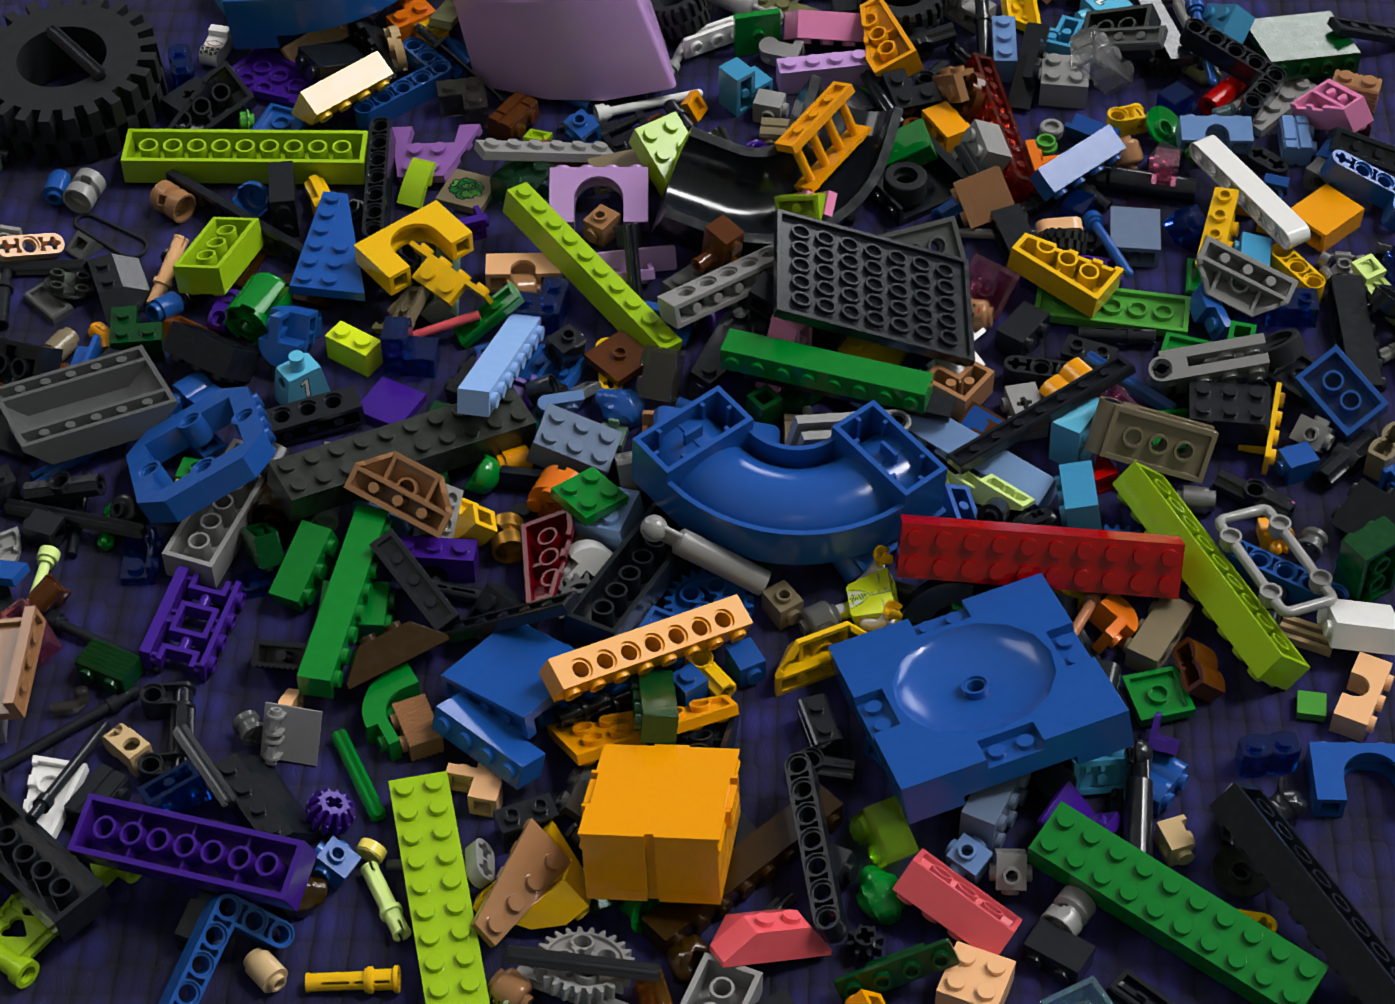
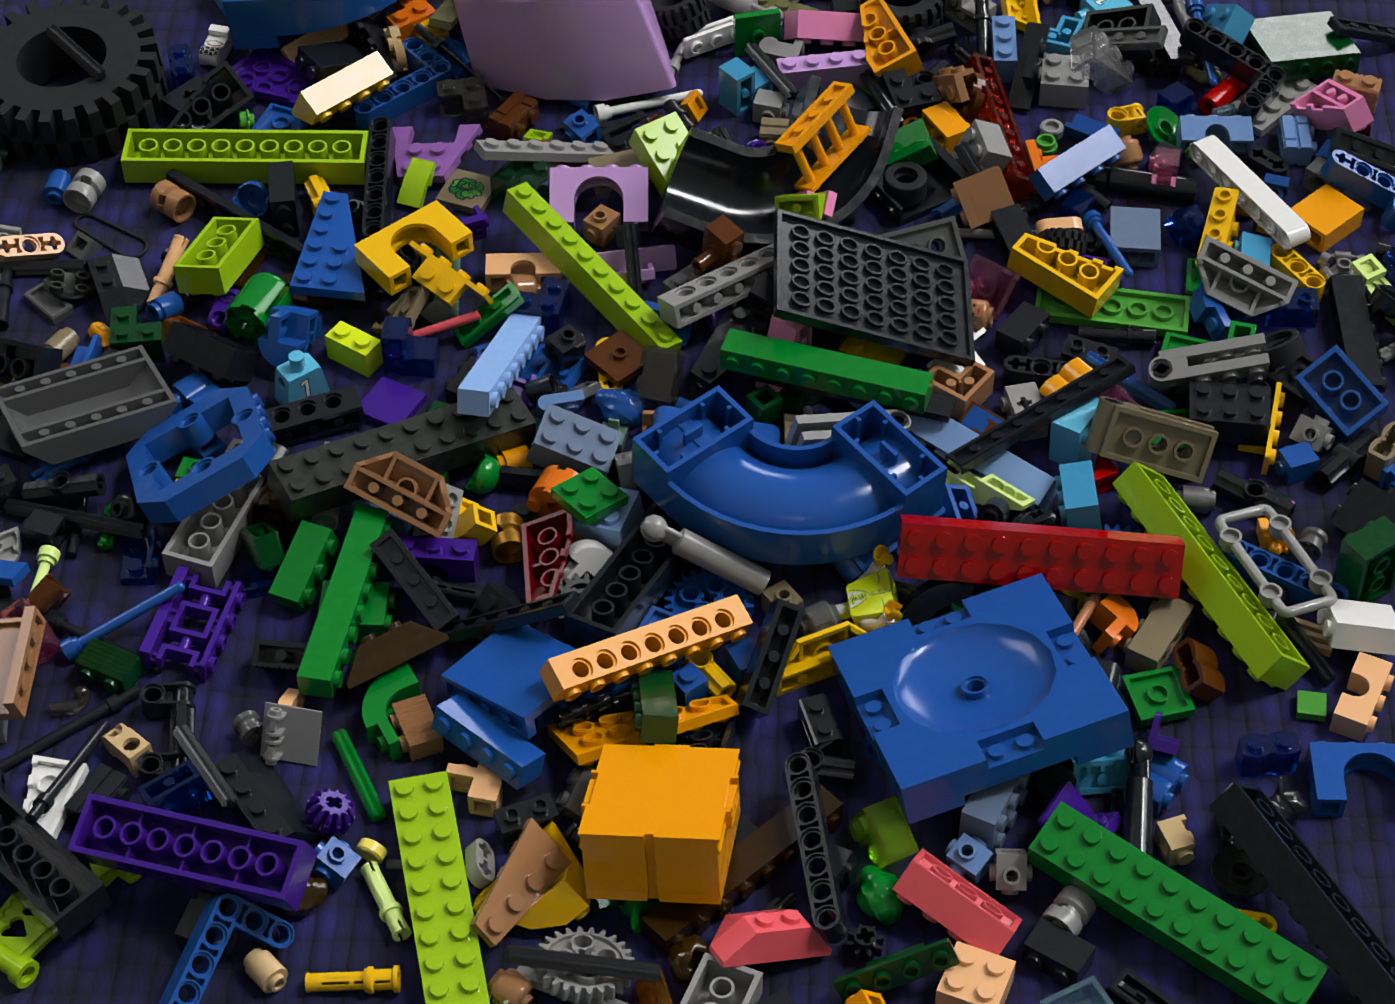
none -> blue piece [59,582,185,662]
none -> black brick [735,598,806,719]
none -> black axle [744,42,799,101]
none -> black axle [1277,616,1336,685]

